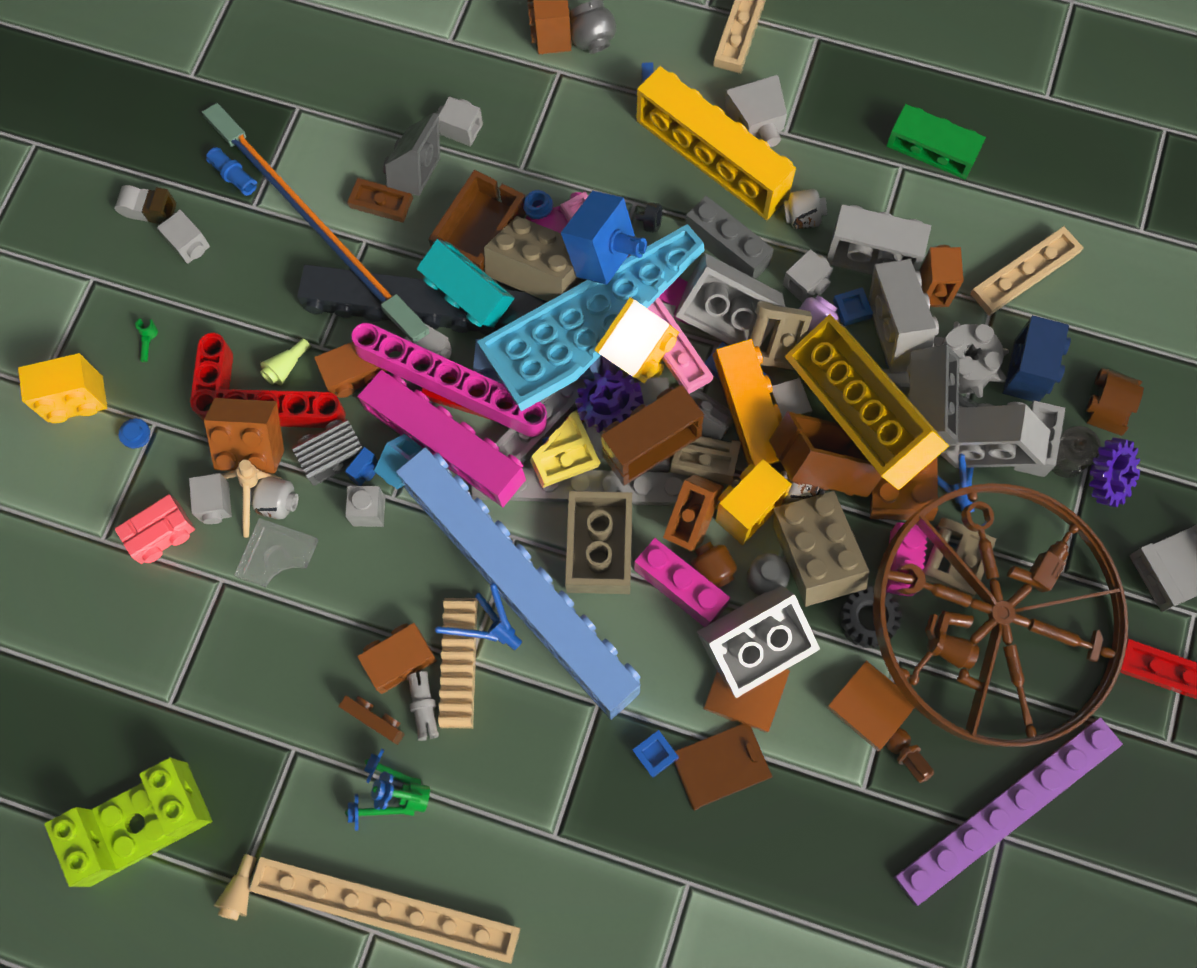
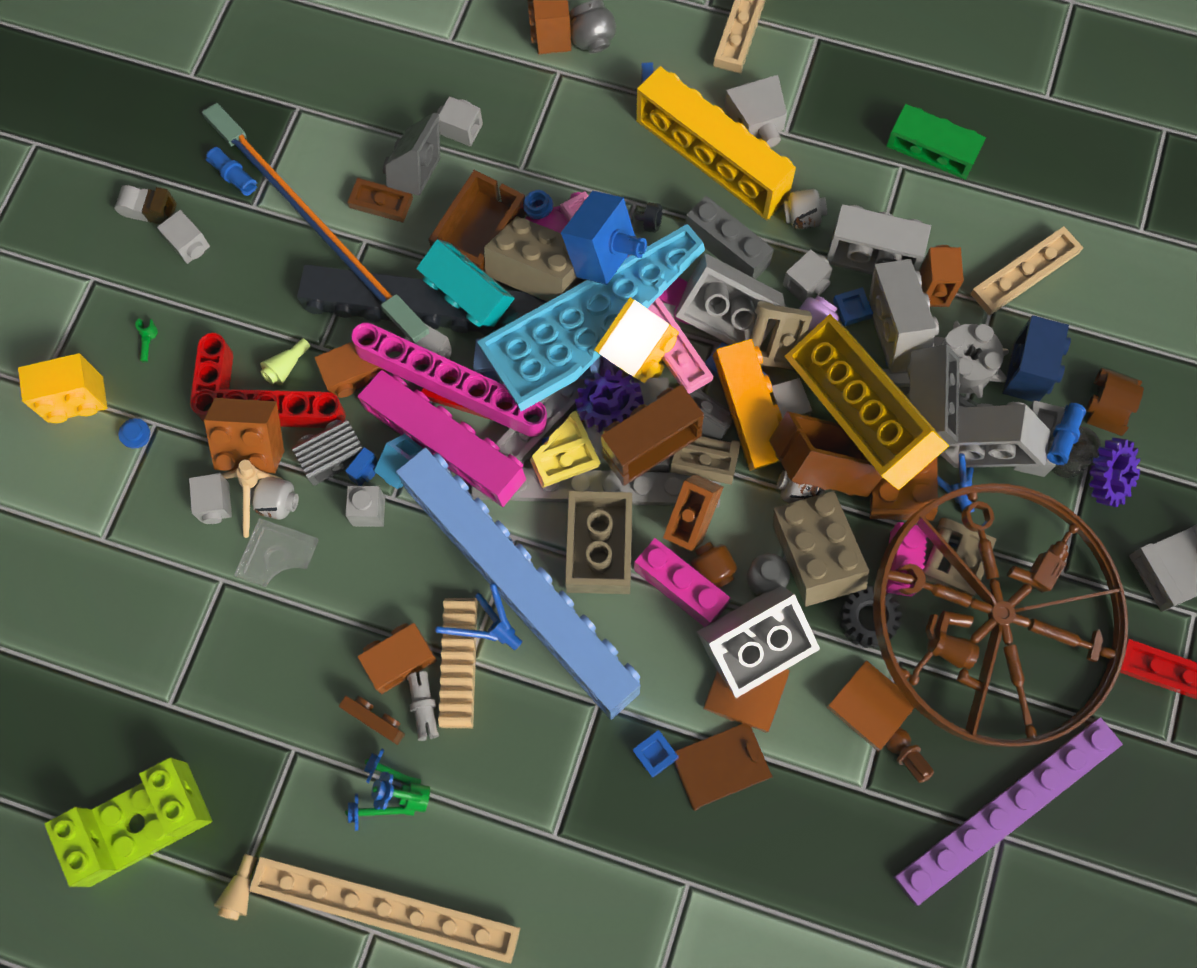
coral brick [115,494,195,564] -> none
yellow brick [715,459,792,546] -> none
none -> blue pin [1047,403,1086,465]

